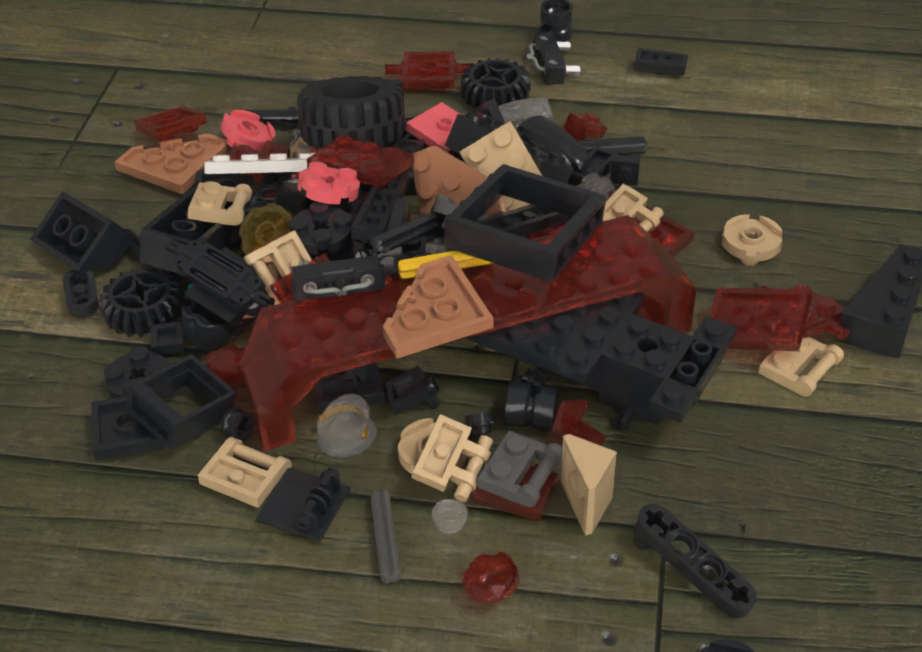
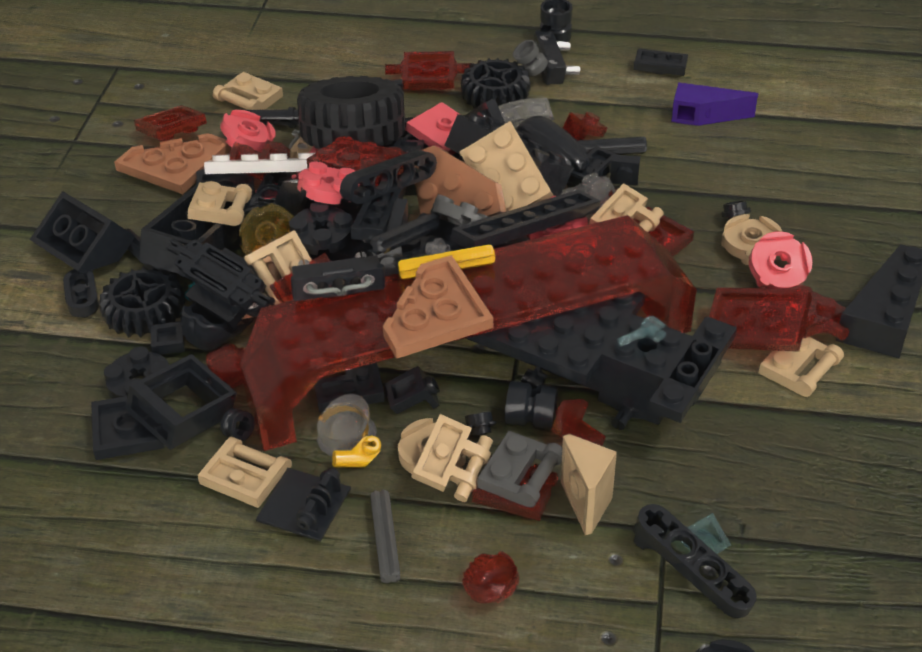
clear plate [432,499,468,533] -> none
black window [442,164,607,283] -> none
none -> tan plate [213,72,283,110]
none -> yellow arm [332,435,381,468]
none -> black beam [340,149,437,204]
none -> dark grey wheel [513,40,548,77]
none -> clear light blue hand [617,316,666,347]
none -> dark purple slope [671,82,758,126]
none -> clear light blue slope [680,513,731,554]
none -> black plate [721,200,751,220]
none -> coral plate [749,232,812,292]

